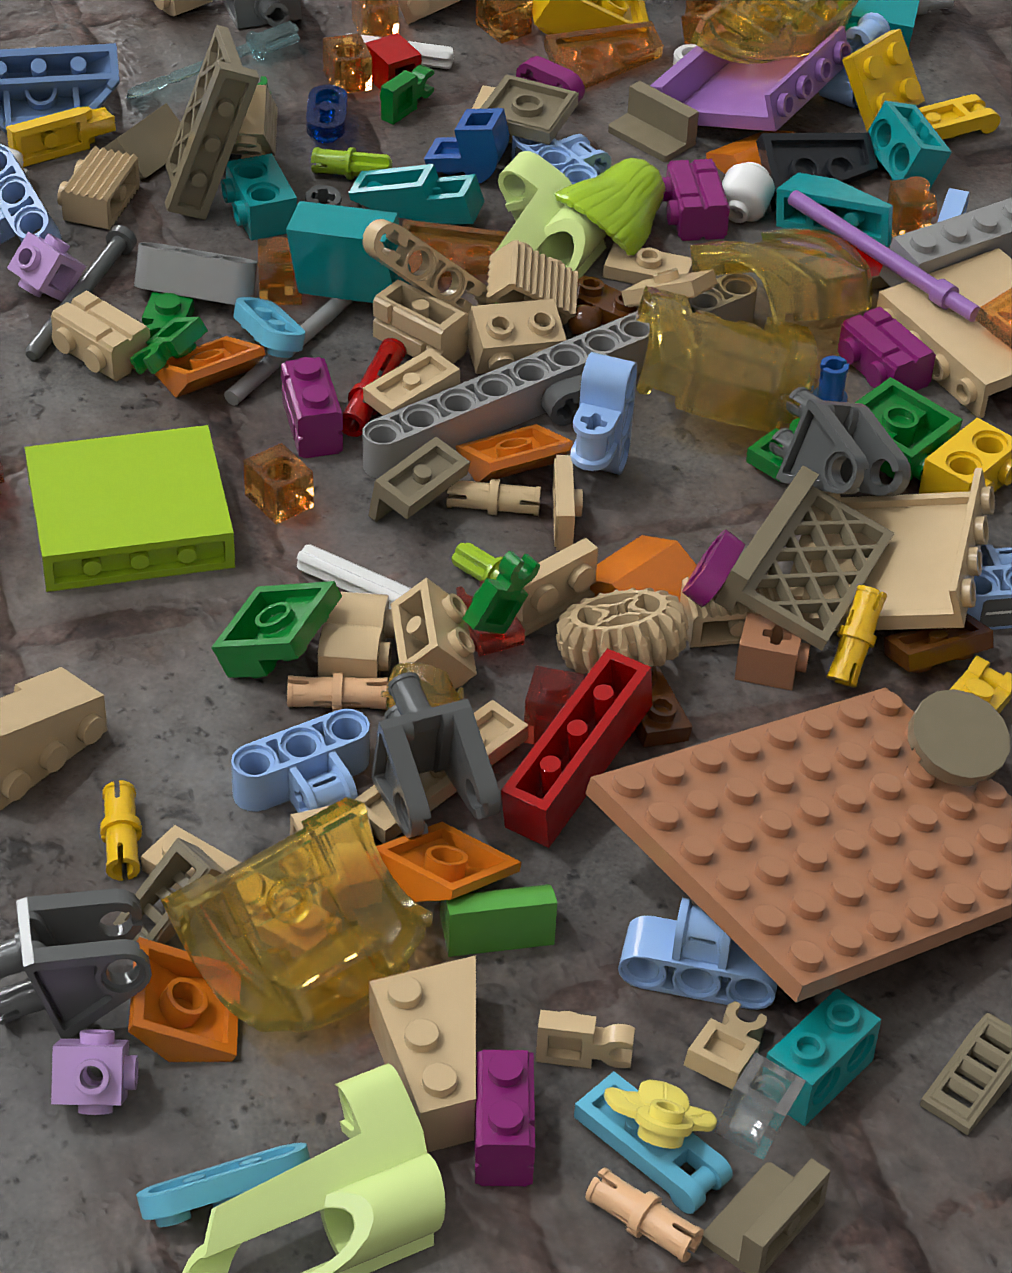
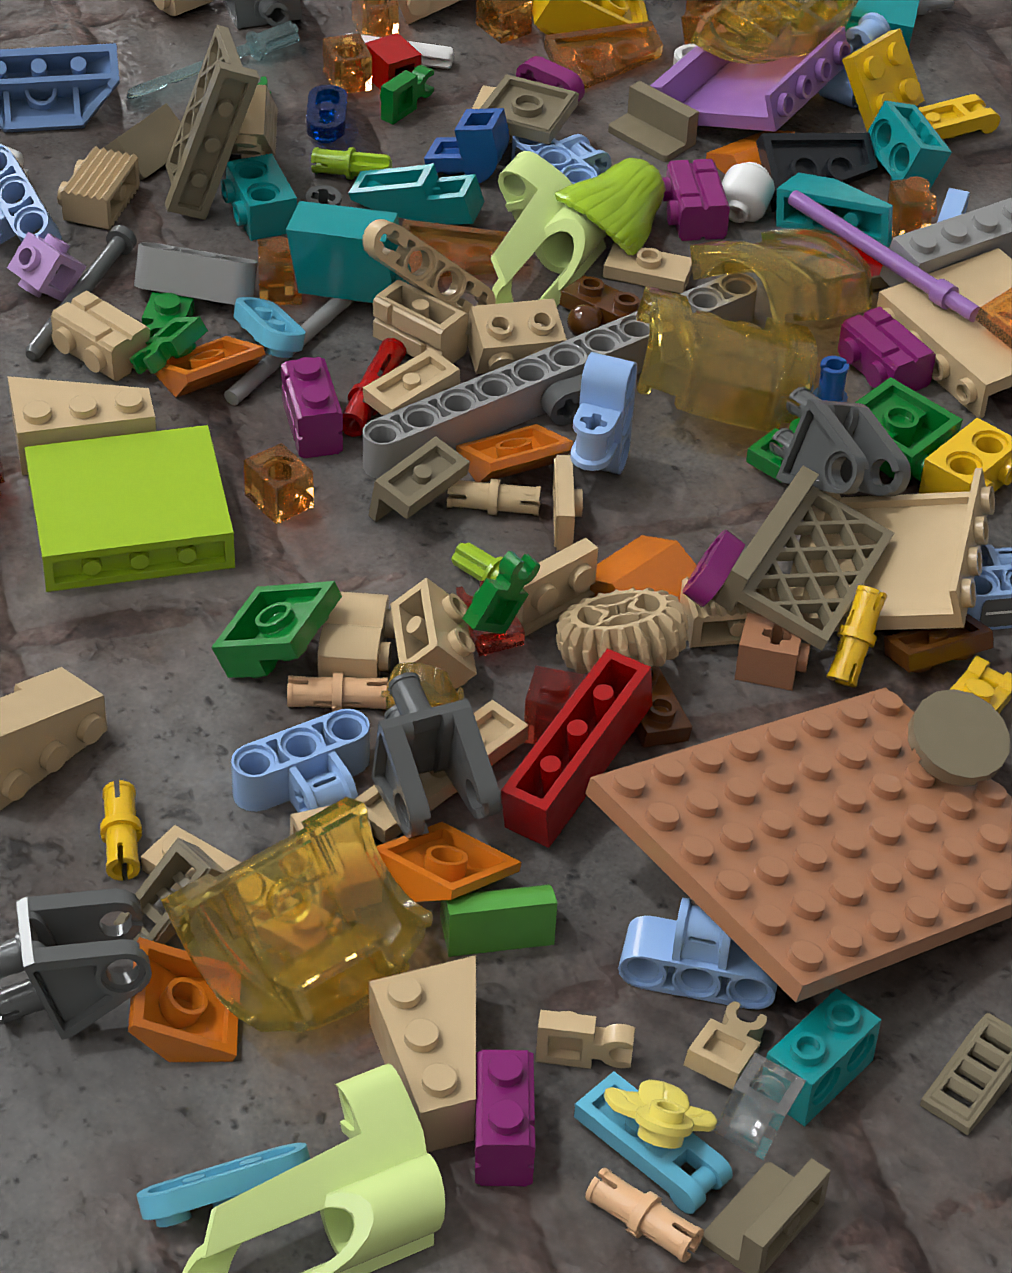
yellow hinge [6,106,116,167] -> none
lavender brick [51,1029,139,1115] -> none
white axle [297,544,411,609] -> none
tan brick [486,240,579,326] -> none
tan plate [621,268,717,307] -> none
none -> tan wedge [7,376,156,475]

